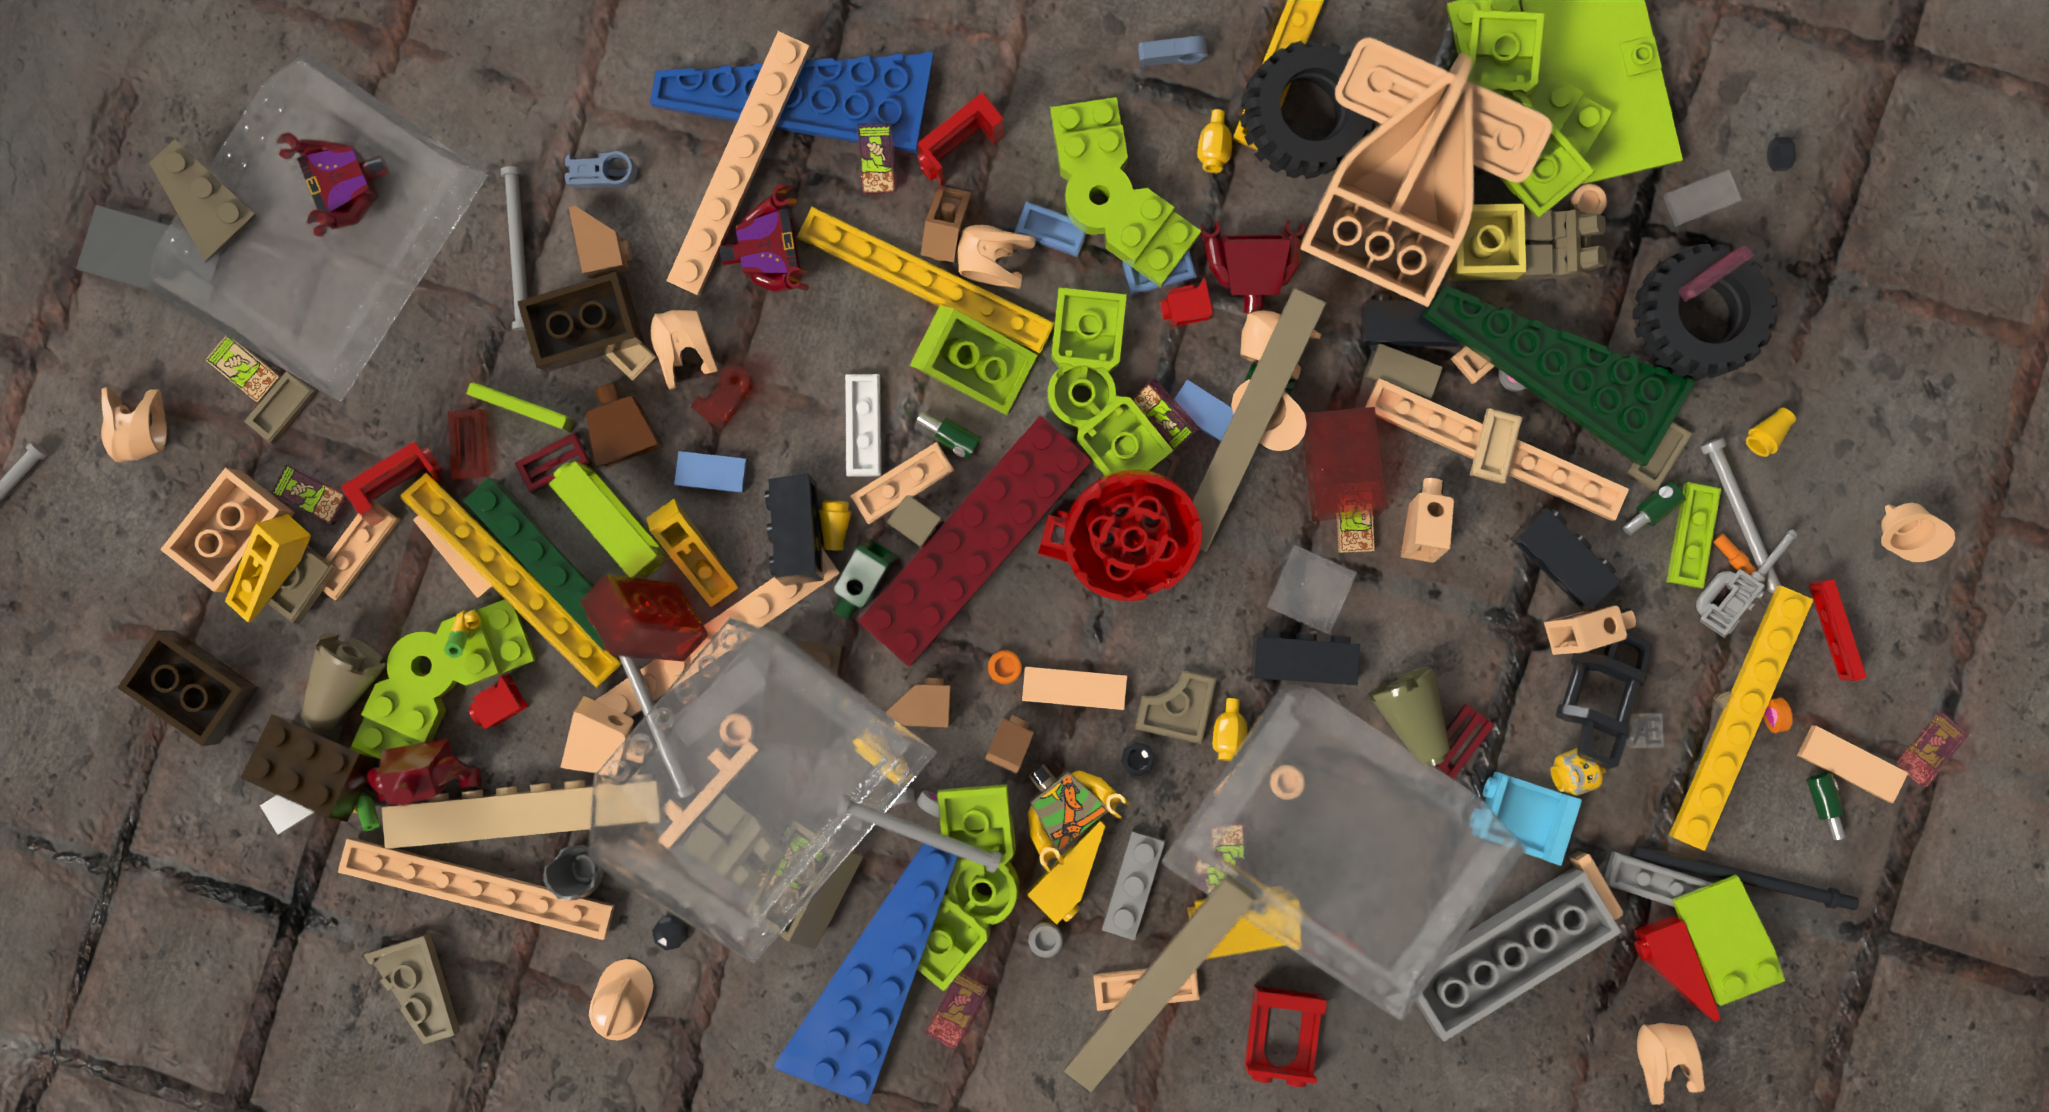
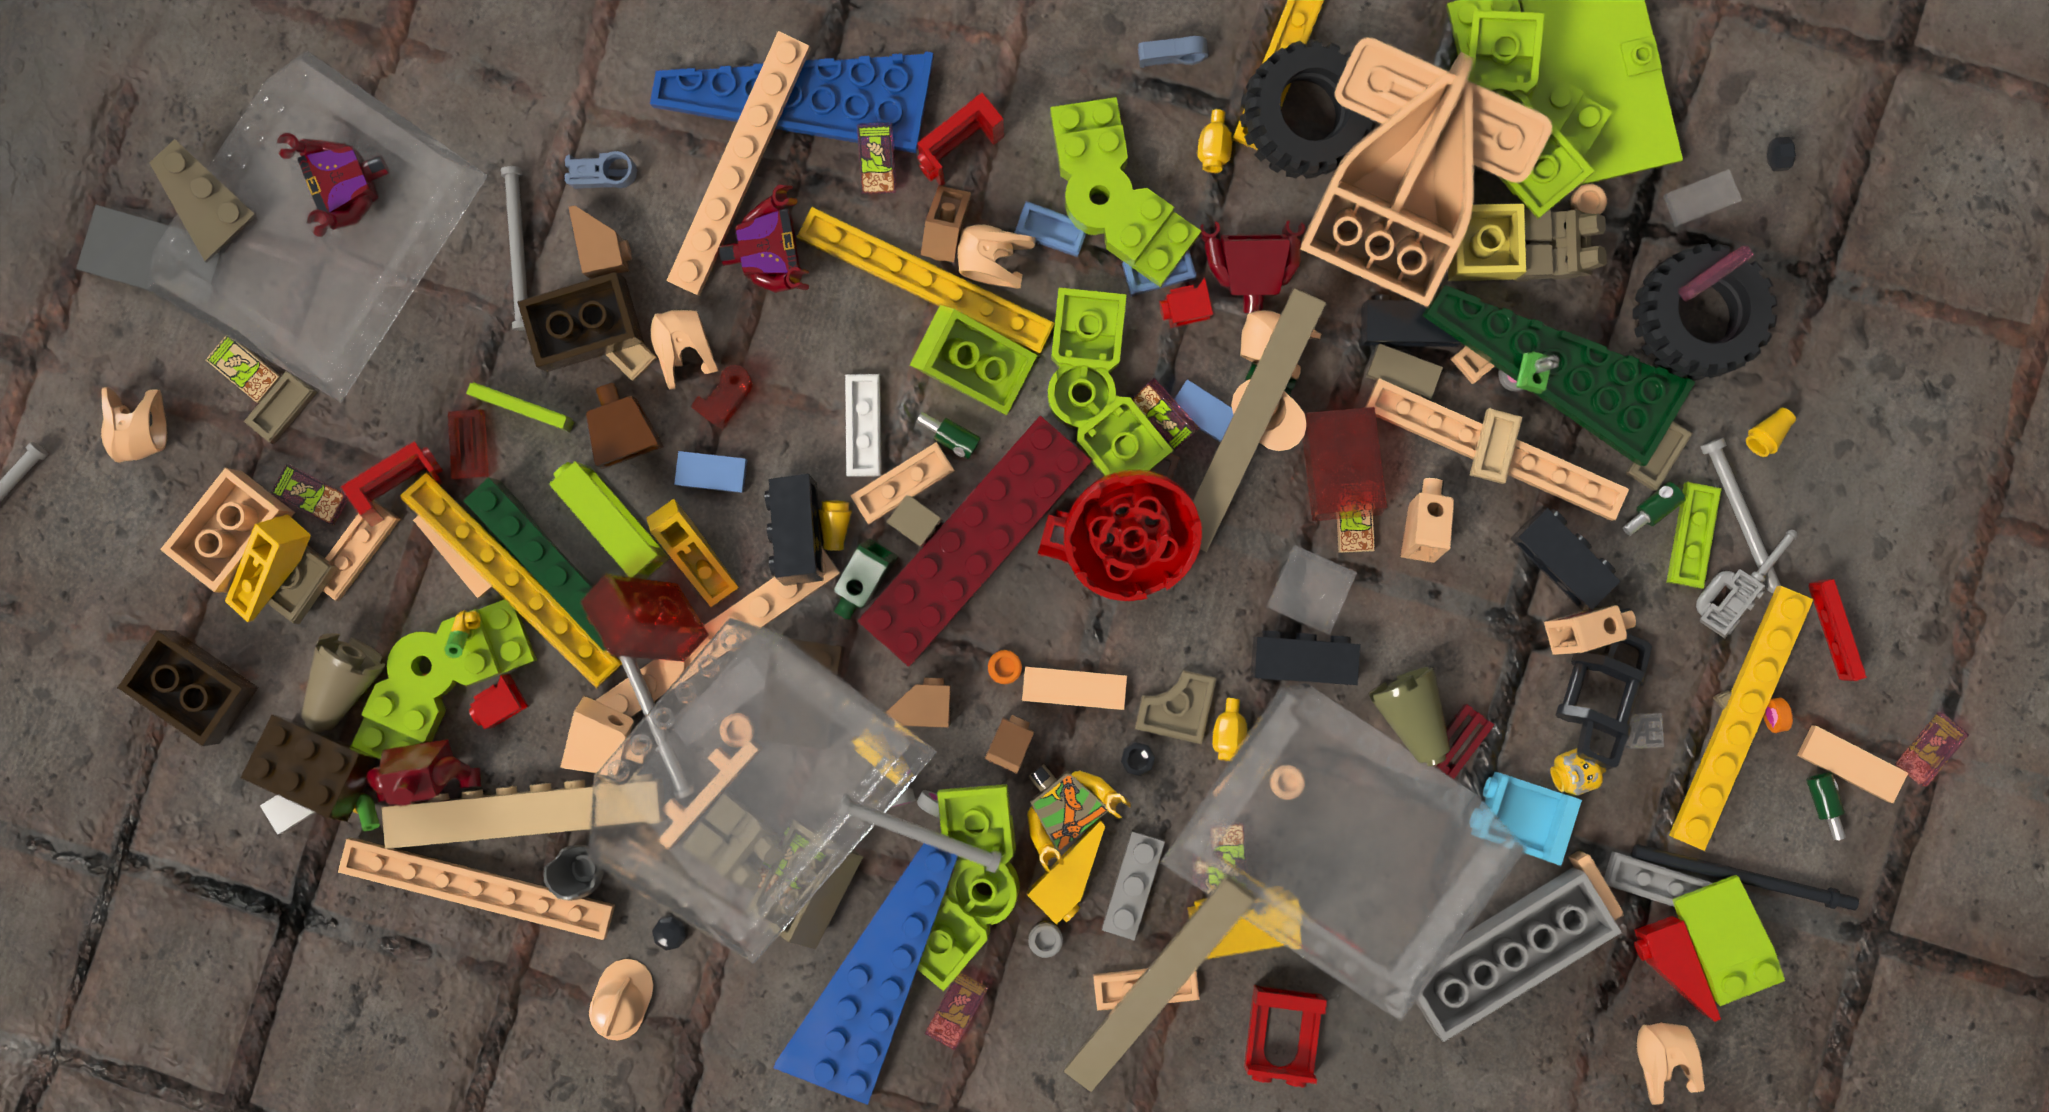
dark tan wing [363,933,460,1045] -> none
dark red tile [515,432,592,494] -> none
orange piece [1712,533,1765,583] -> none
light nougat piece [1881,503,1955,562] -> none
none -> bright green piece [1516,352,1559,394]

